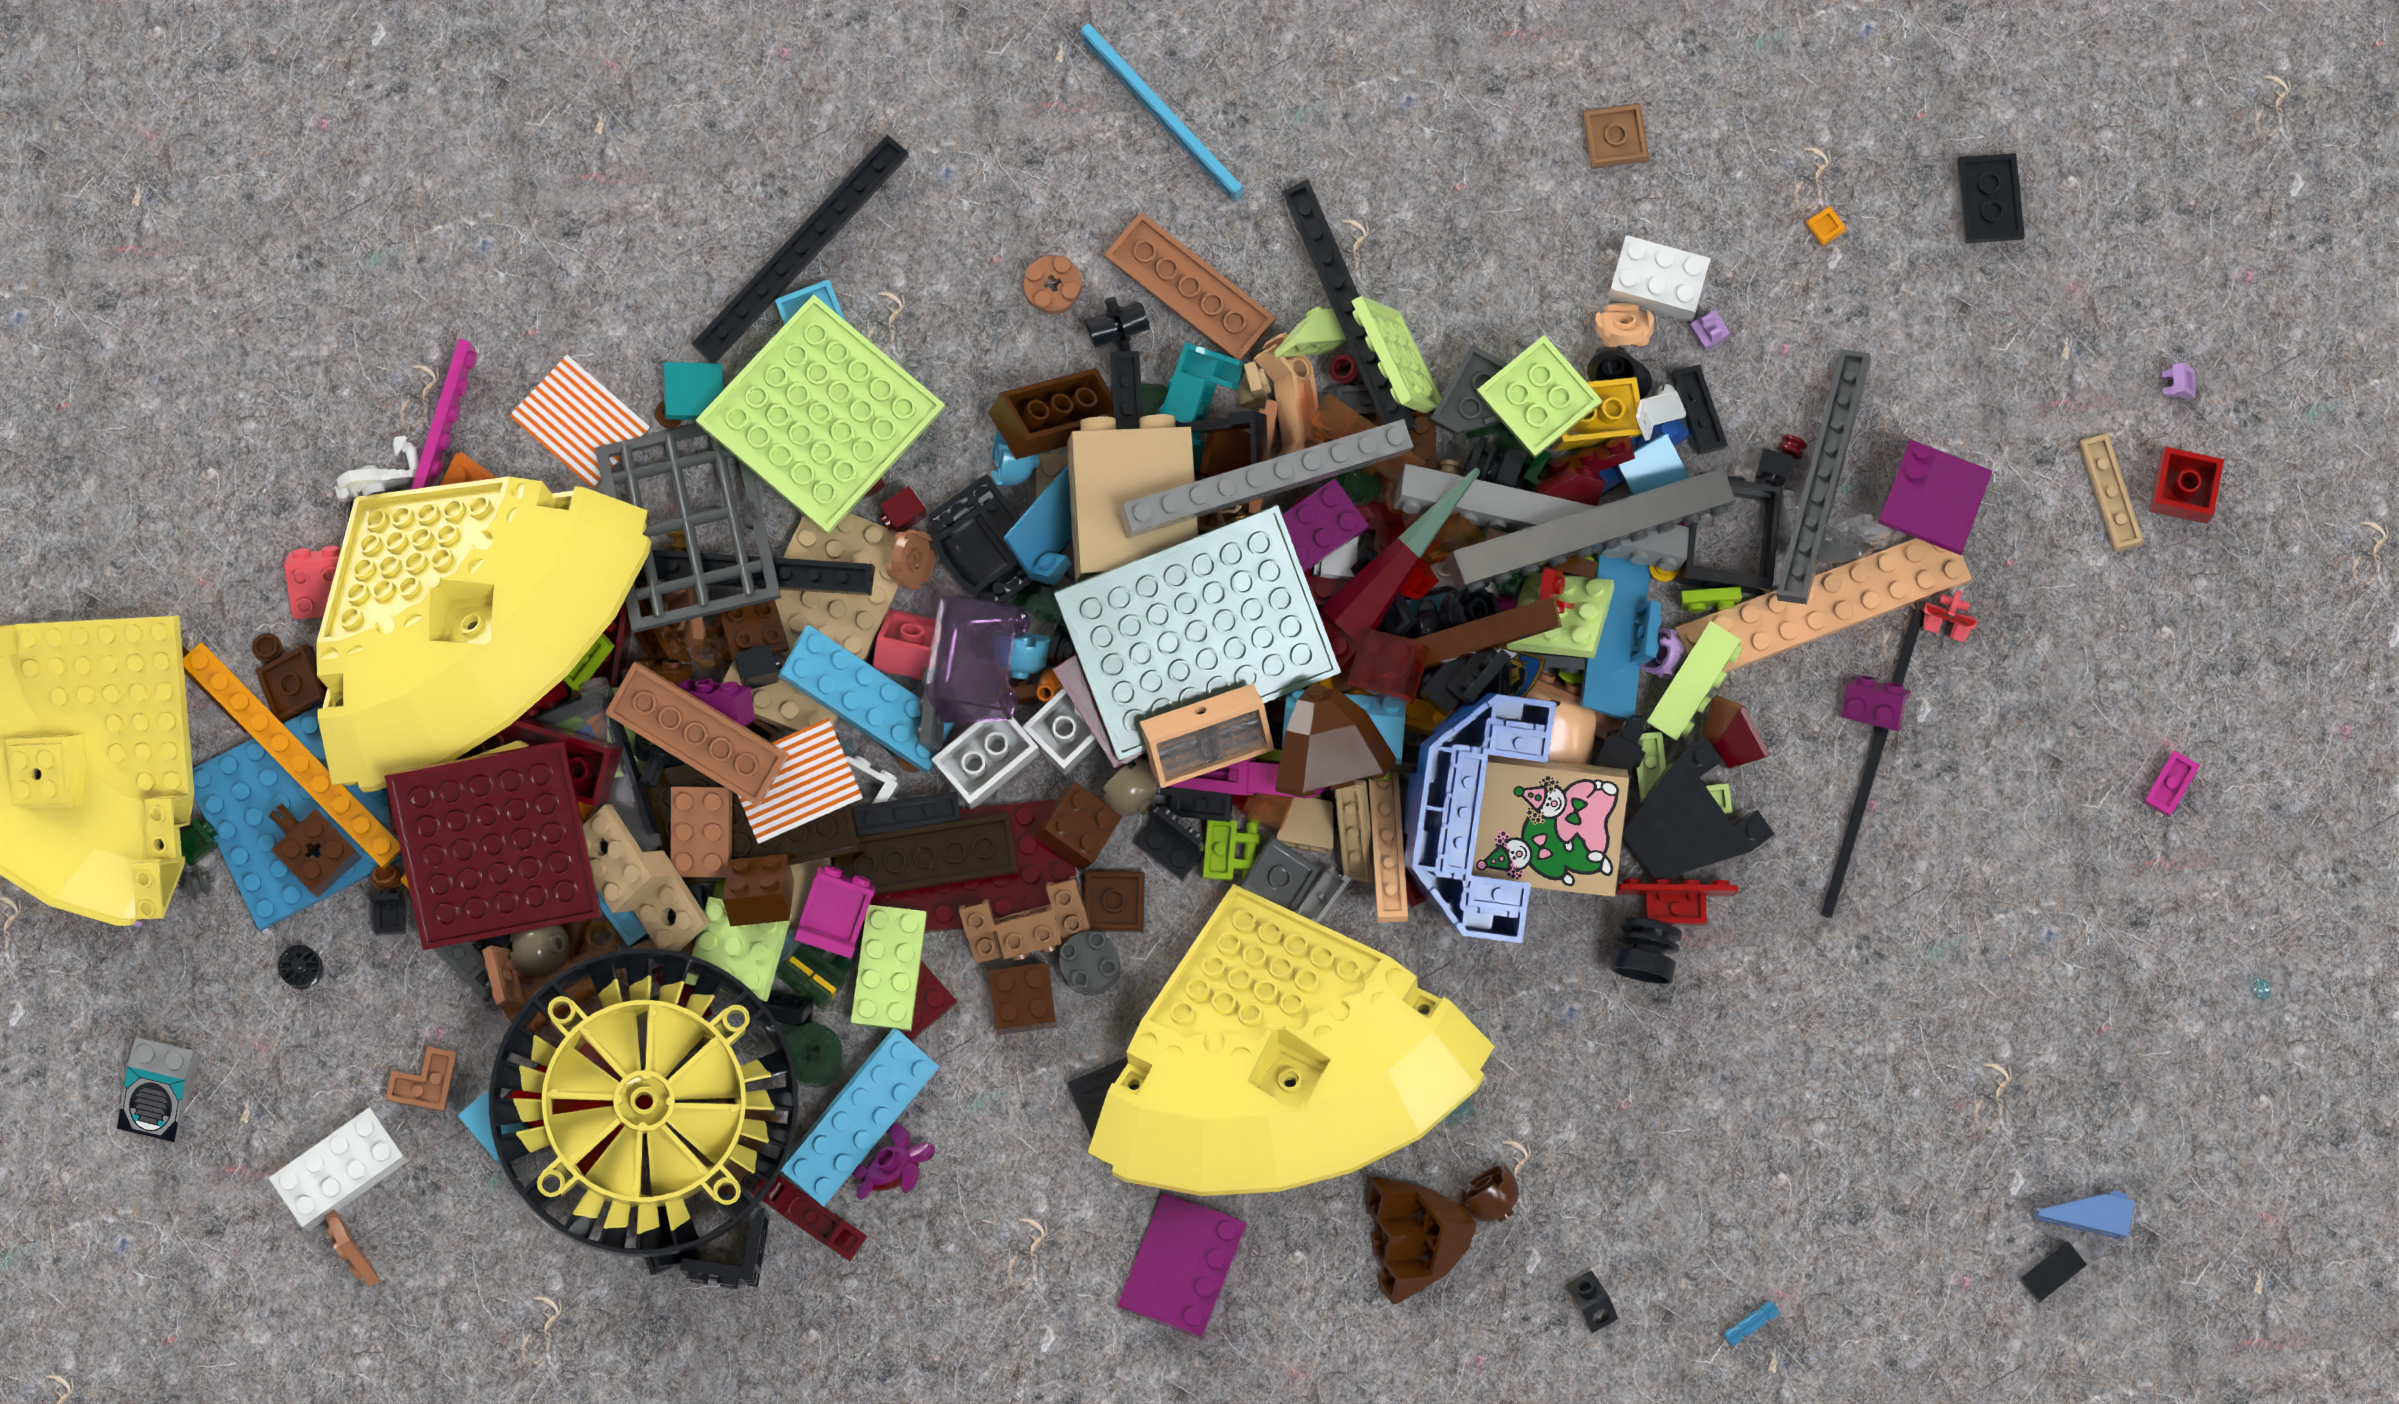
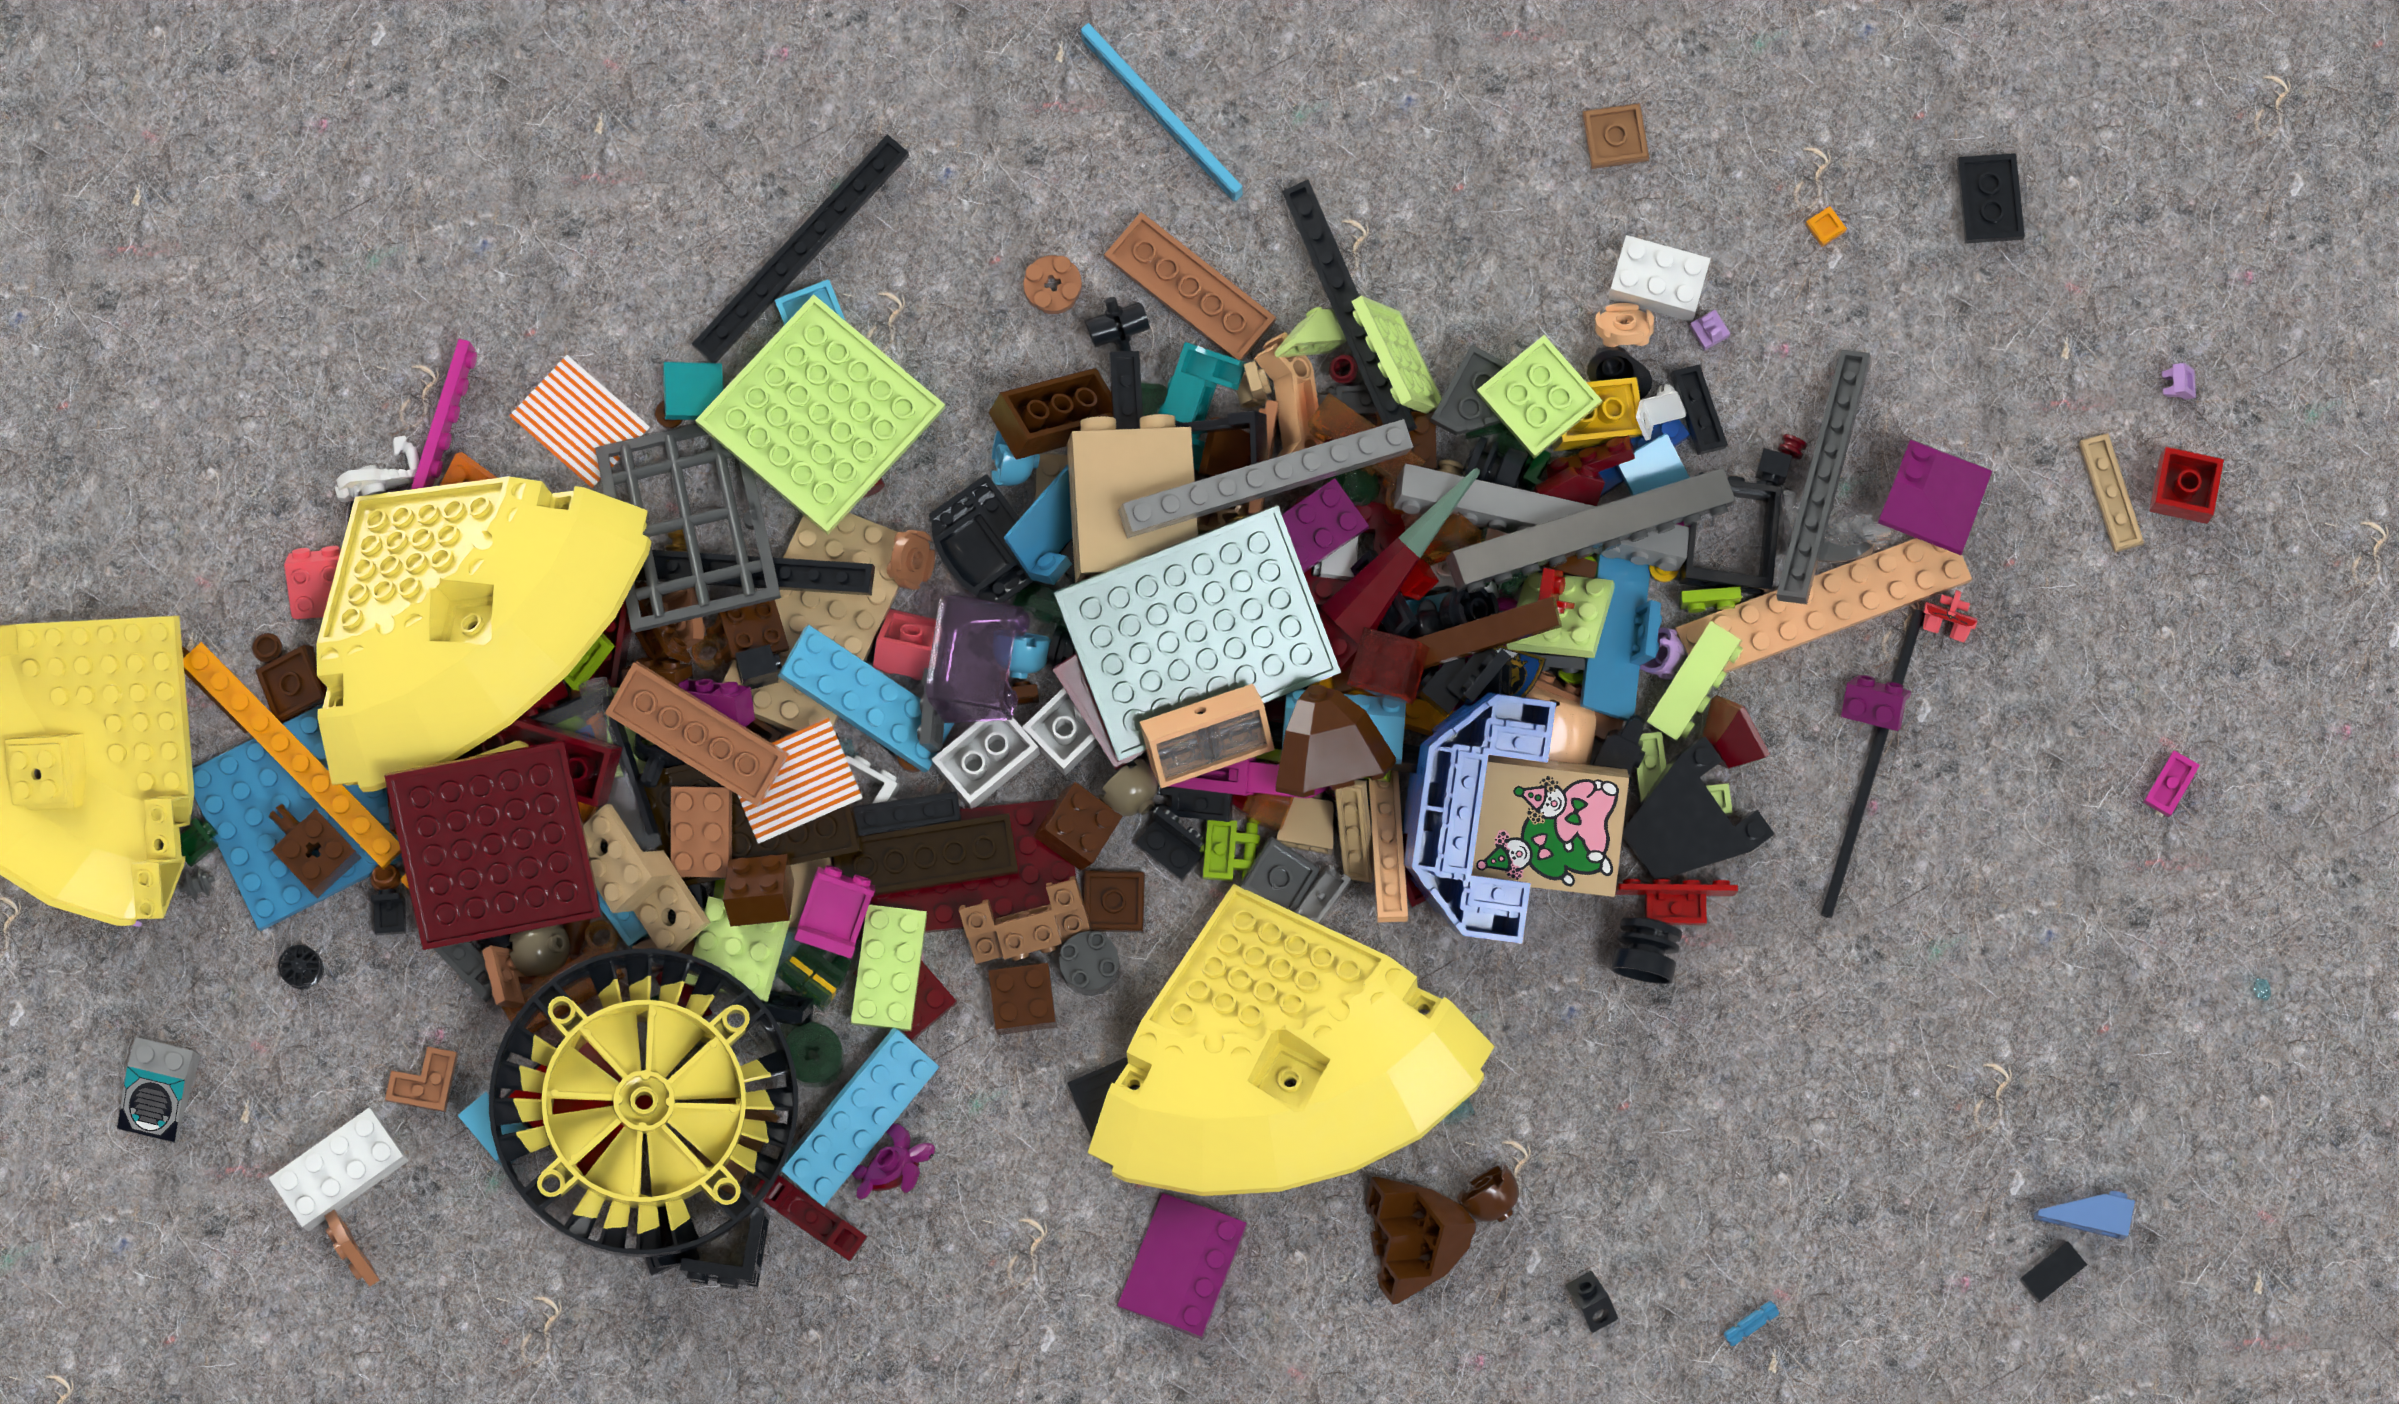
dark red brick [879,486,927,533] -> none
orange cone [1037,668,1063,702] -> none

